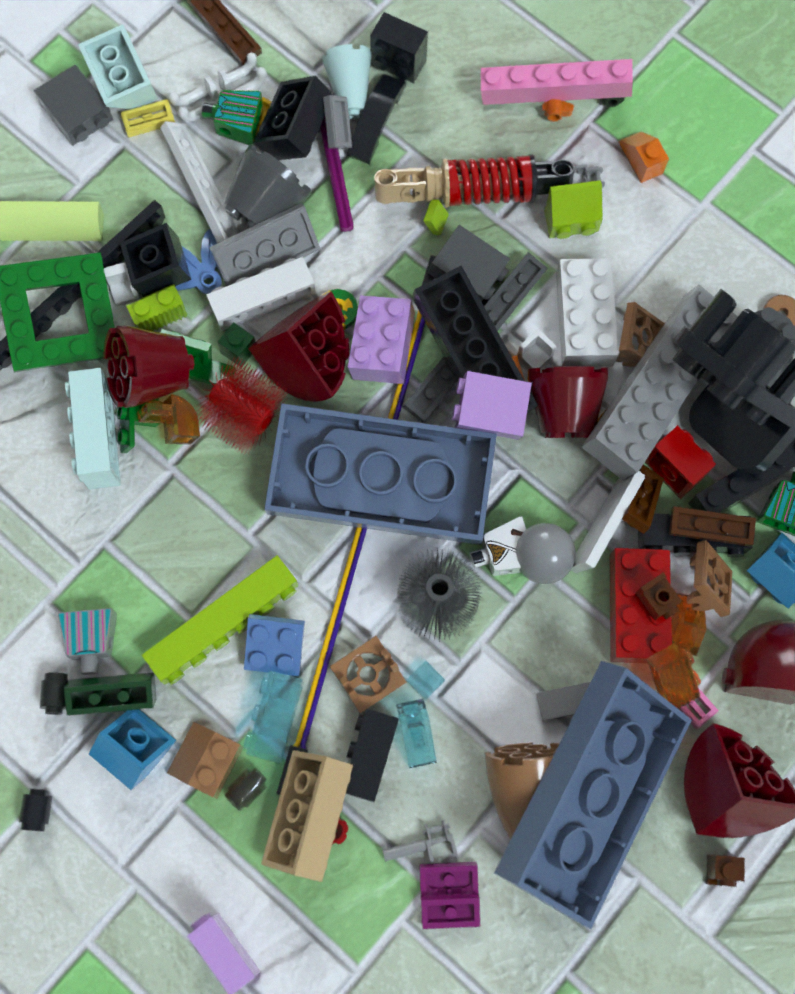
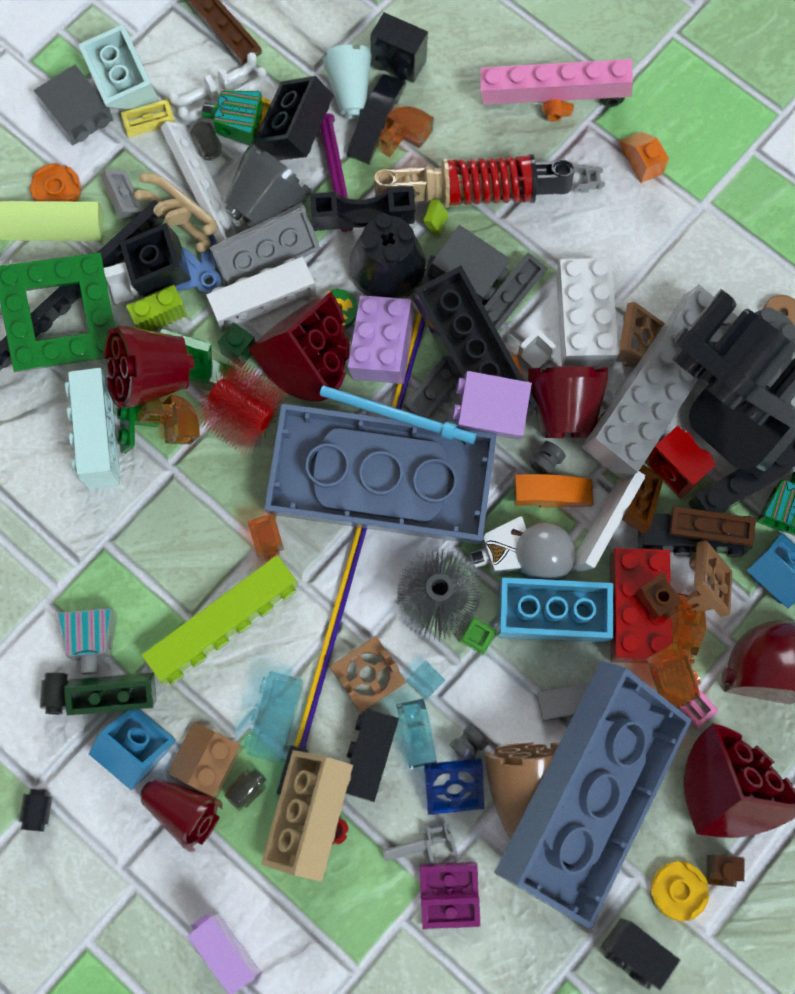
medium blue plate [244,614,305,676] -> none
light grey tile [323,95,352,149] -> none
lime slope [544,180,603,239] -> none
none -> orange tile [30,163,82,202]
none -> light grey plate [100,170,144,218]
none -> tan piece [134,173,218,252]
none -> dark red cone [140,779,223,852]
none -> clear smoke brick [189,121,222,161]
none -> clear orange brick [247,513,284,559]
none -> black arch [310,186,415,231]
none -> medium azure bar [320,385,477,445]
none -> black cone [349,213,426,298]
none -> clear orange brick [380,106,434,157]
none -> clear blue piece [423,758,484,815]
none -> dark grey wheel [449,724,489,764]
none -> bright green tile [460,618,497,655]
none -> medium azure brick [498,577,613,643]
none -> orange slope [513,474,594,508]
none -> dark grey wheel [529,441,566,475]
none -> black brick [601,918,681,991]
none -> yellow tile [650,861,709,921]

